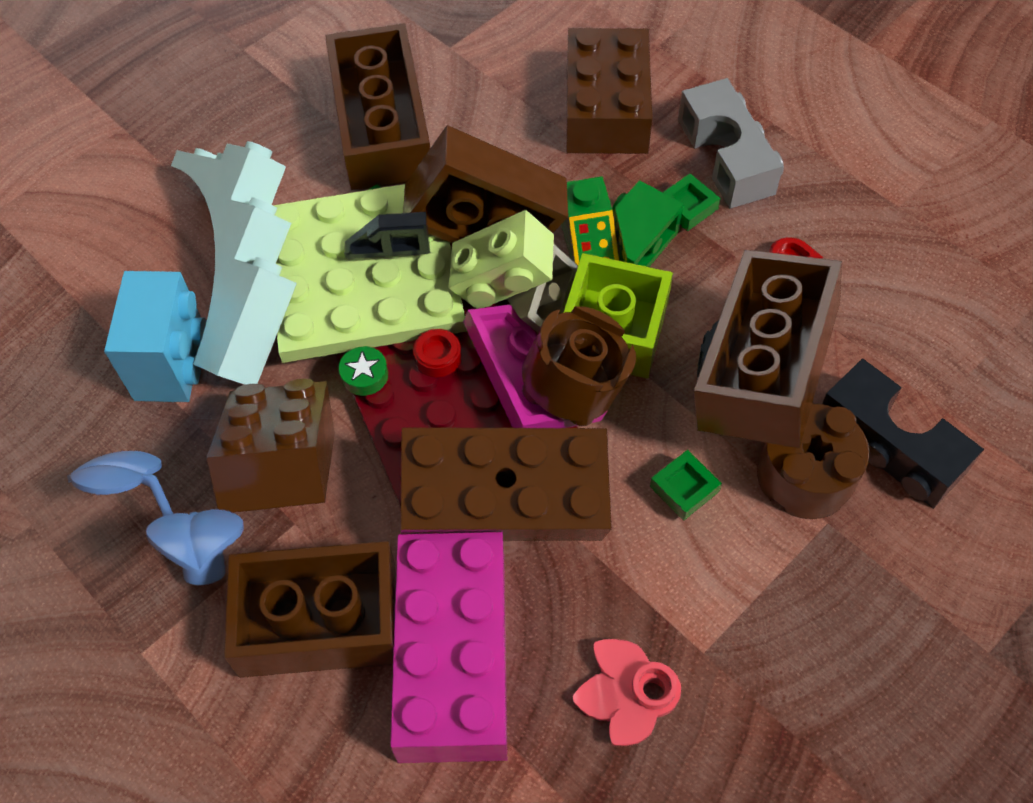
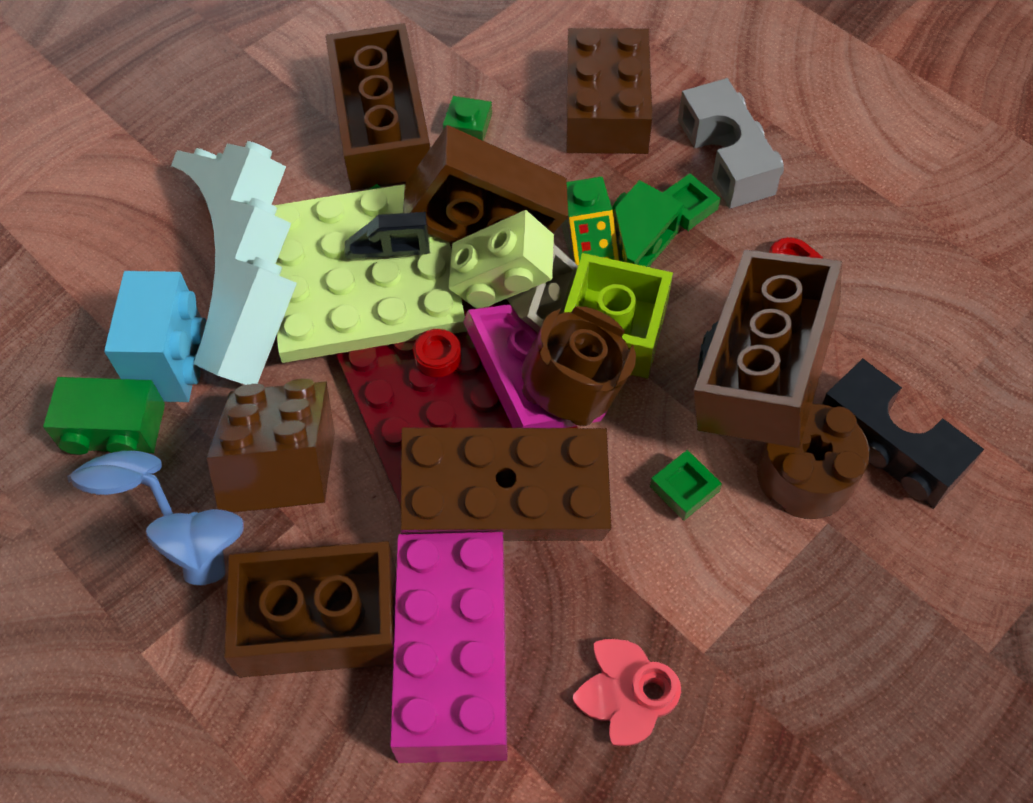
green tile [339,346,388,396] -> none
none -> green brick [43,377,165,455]
none -> green plate [443,96,492,141]

